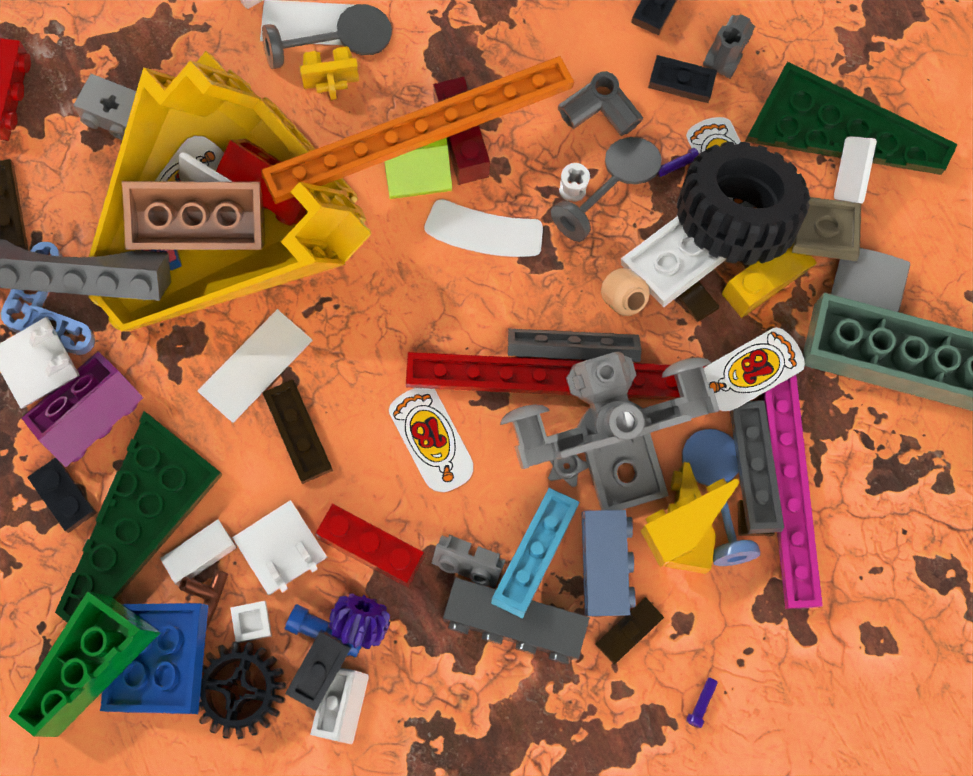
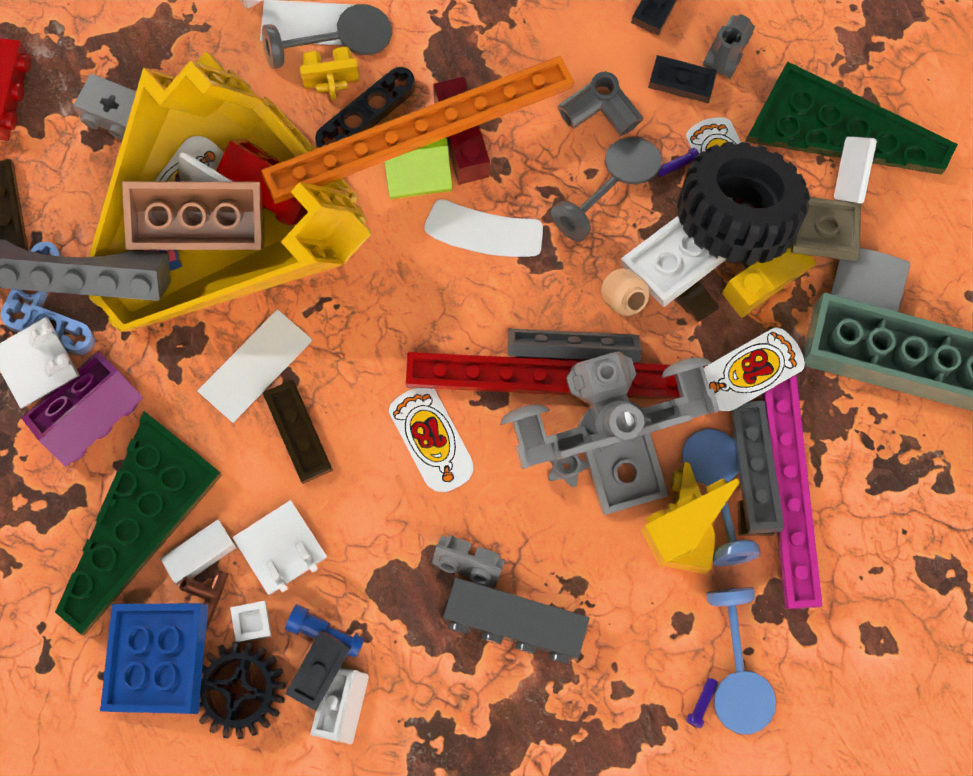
green wedge [8,591,160,737] -> none
black plate [27,457,97,533] -> none
red brick [315,503,425,588] -> none
dark purple gear [329,594,390,649] -> none
medium azure plate [491,488,580,619] -> none
white bush [559,163,590,202] -> none
sand blue brick [581,510,636,616] -> none
dark brown piece [595,597,664,665] -> none
none -> black beam [315,67,415,148]
none -> medium blue piece [706,587,776,735]

